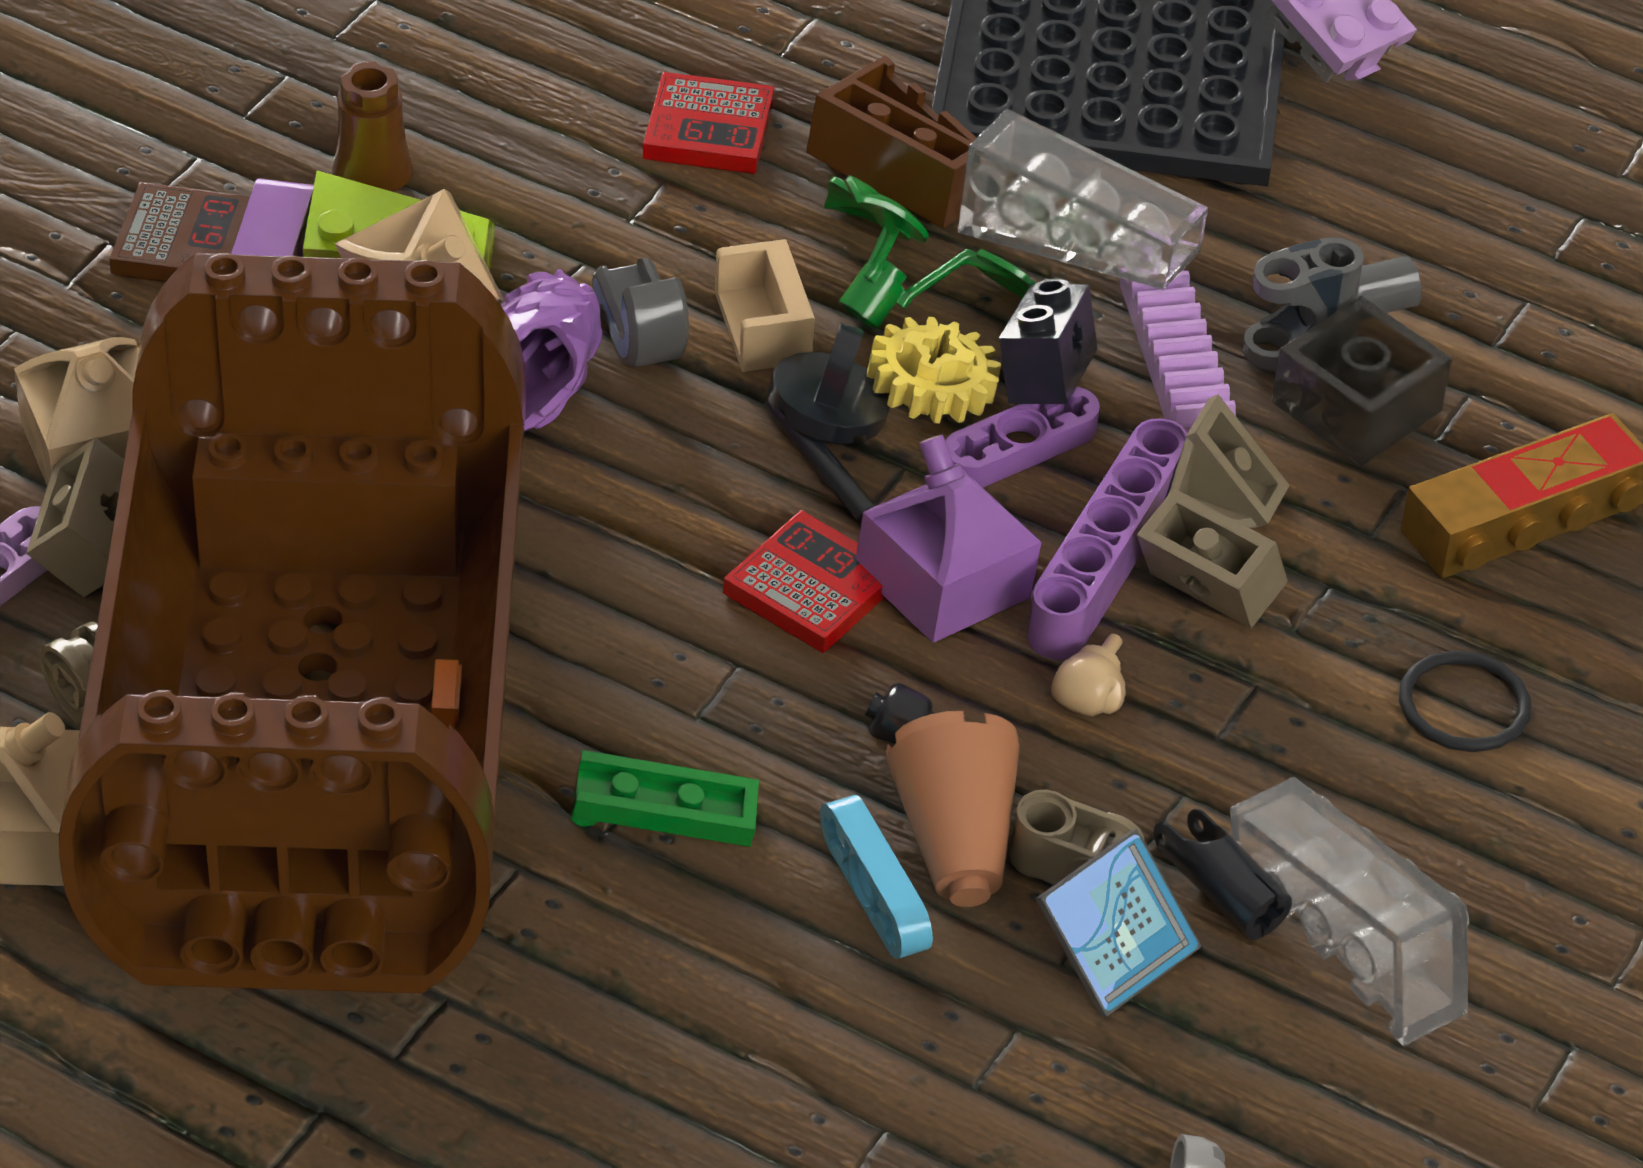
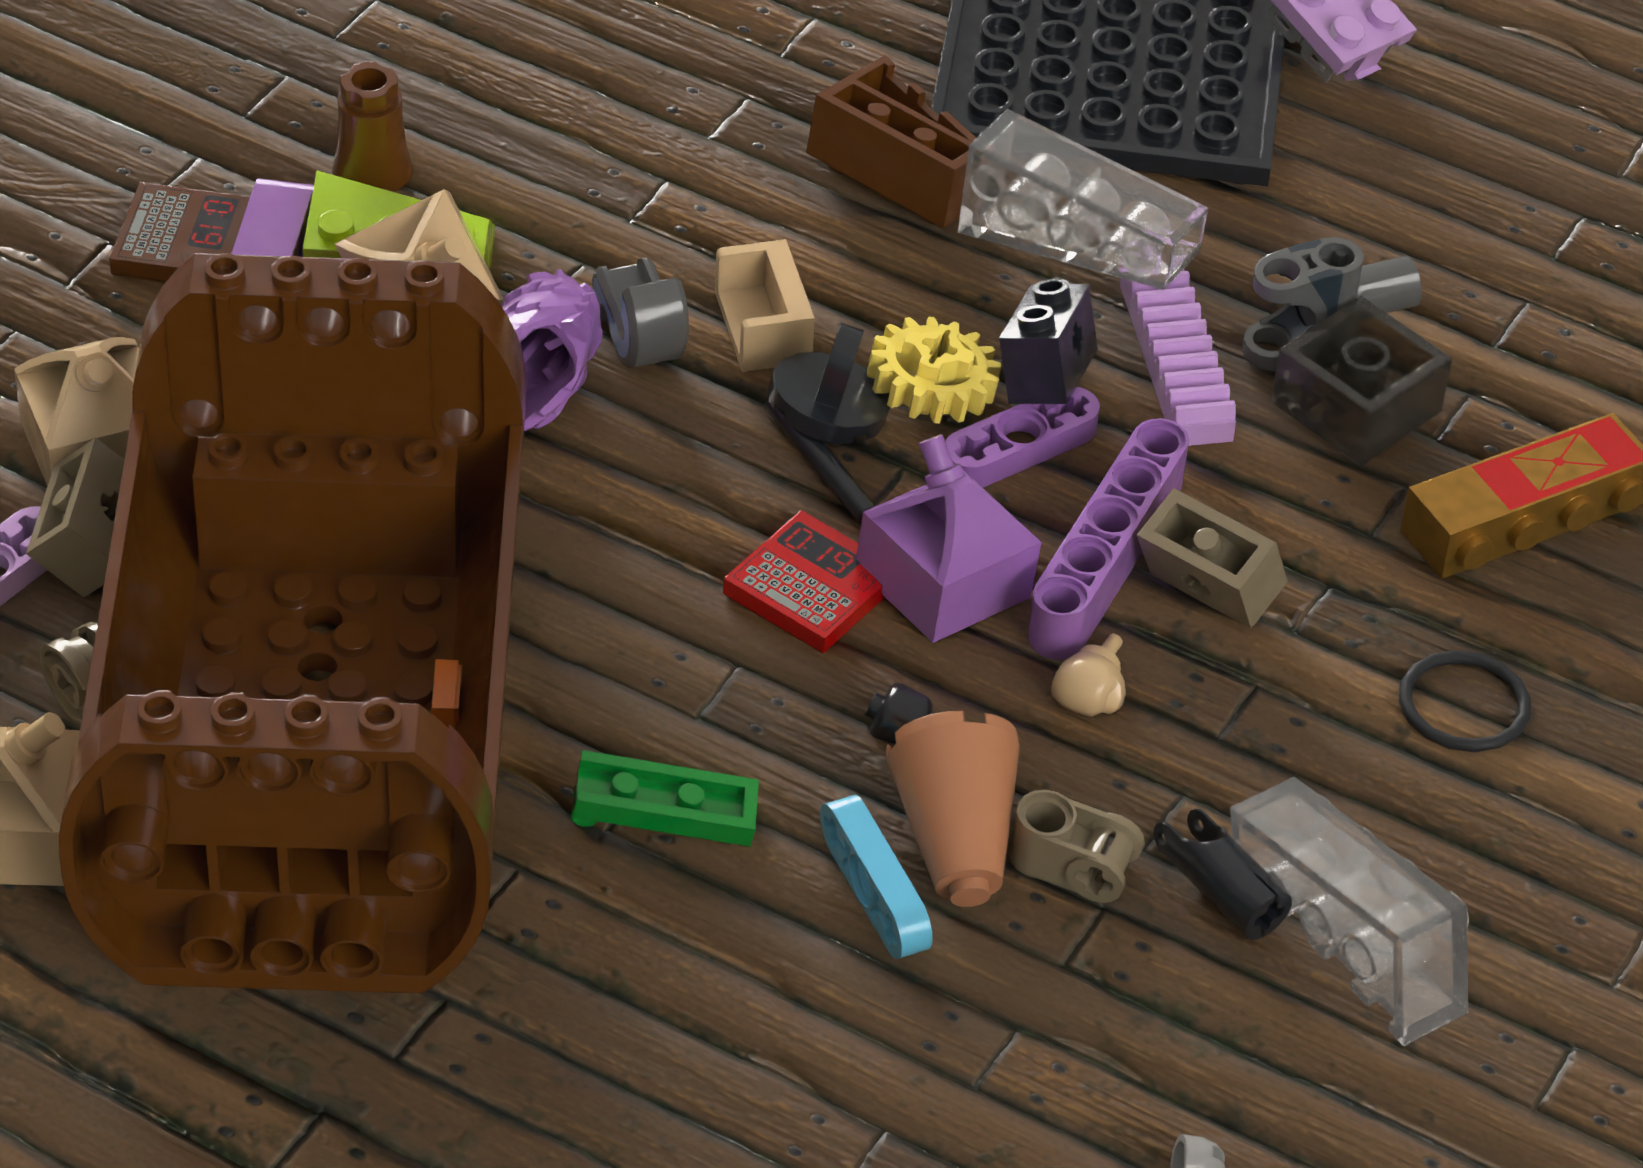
red tile [643,72,775,174] -> none
green plant [824,175,1036,330] -> none
piece [1035,829,1202,1017] -> none
dark tan slope [1168,394,1290,528] -> none

